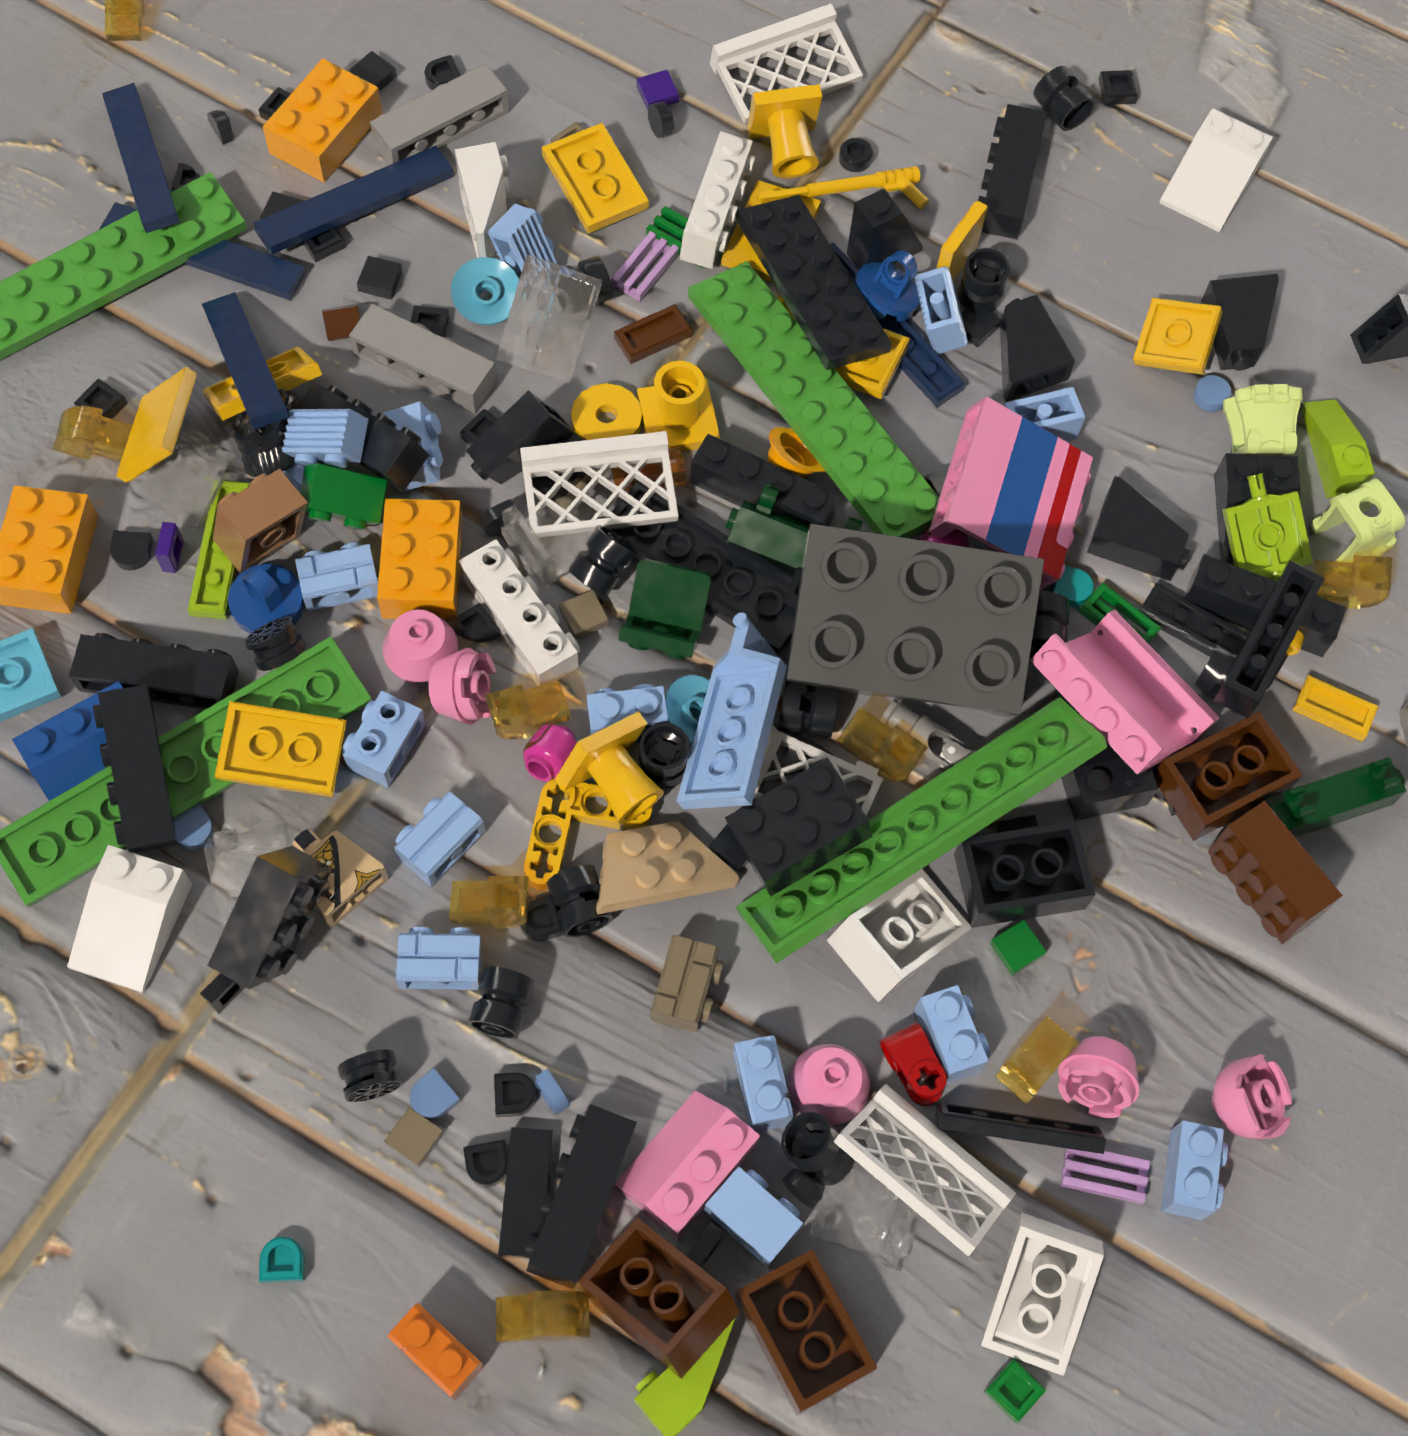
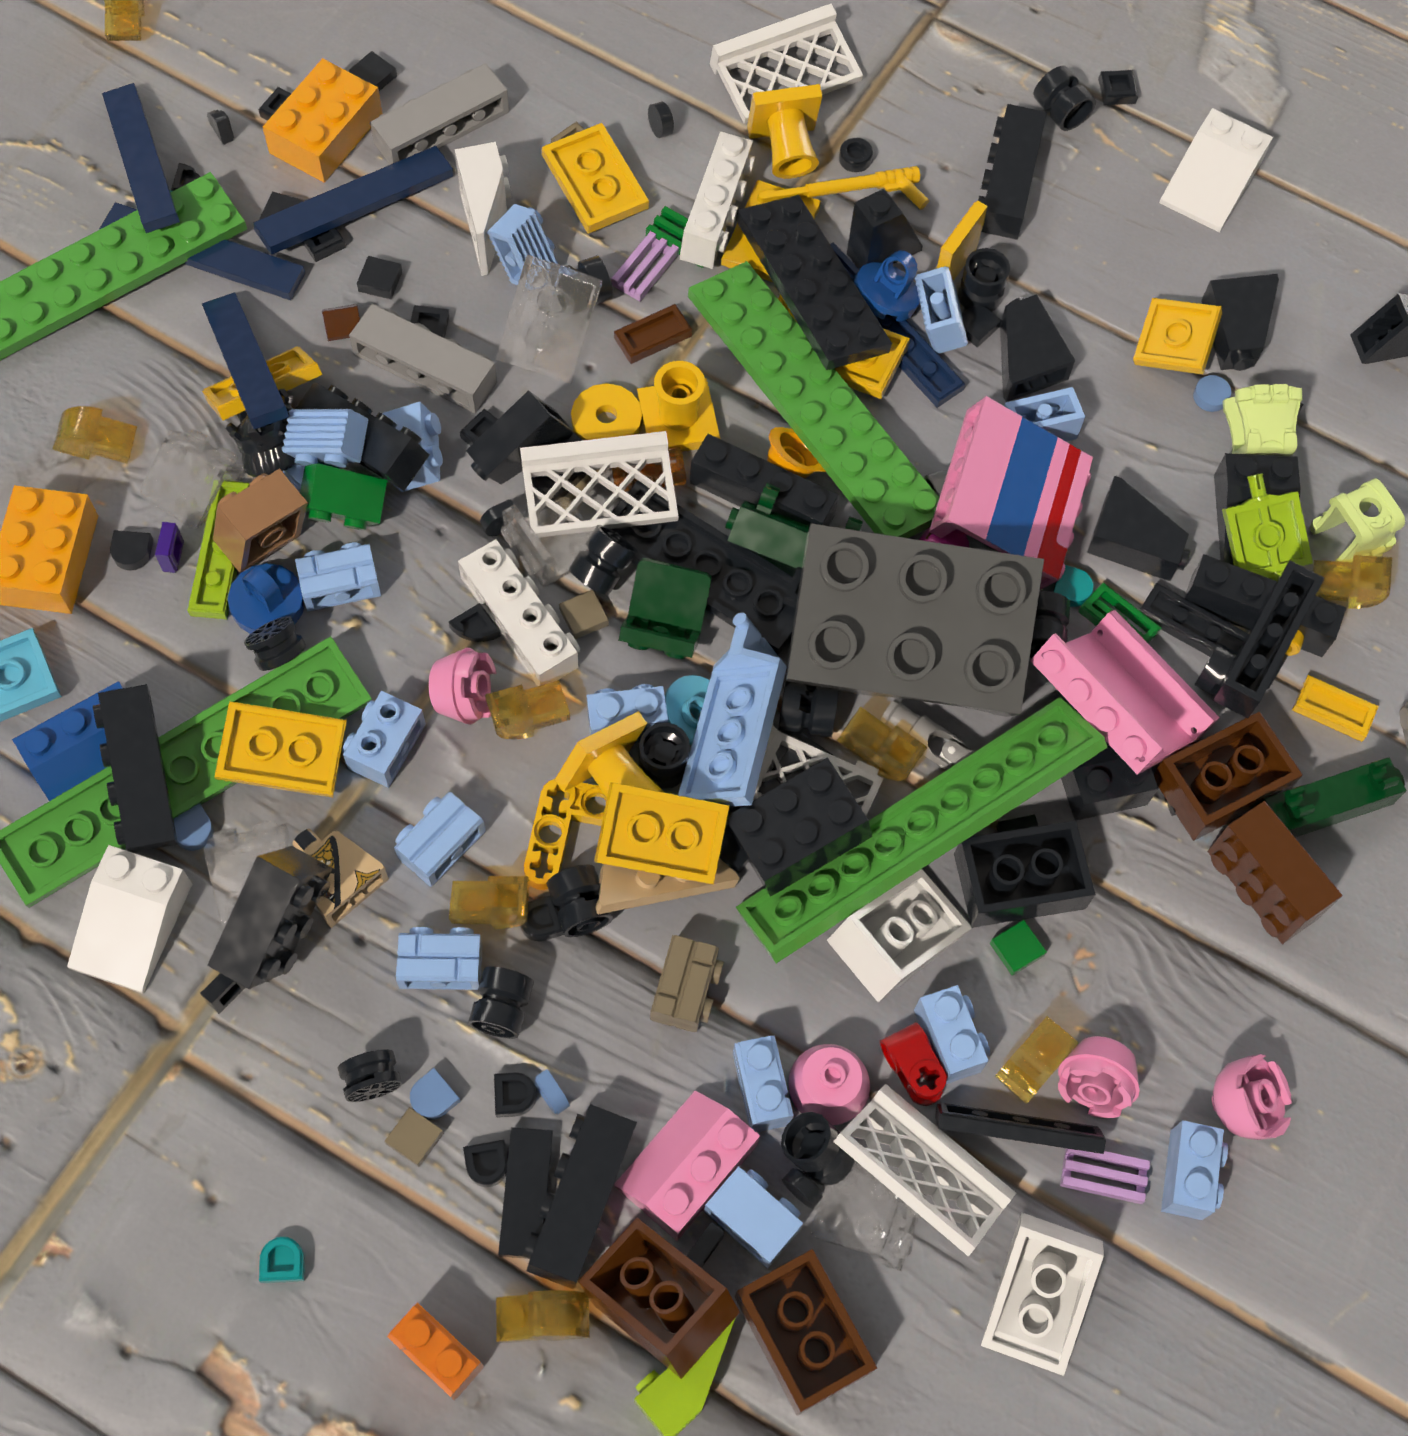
black brick [69,633,239,709] -> none
black tile [74,378,128,428] -> none
yellow tile [116,366,197,483] -> none
light orange brick [377,499,463,620] -> none
bright pink cone [382,610,458,684] -> none
black tile [424,55,461,90] -> none
medium azure dish [451,257,521,325] -> none
dark pink head [523,724,577,782] -> none
dark purple tile [636,69,679,110] -> none
green tile [984,1359,1046,1423] -> none
lime slope [1301,399,1375,498] -> none
none -> yellow plate [594,782,729,885]

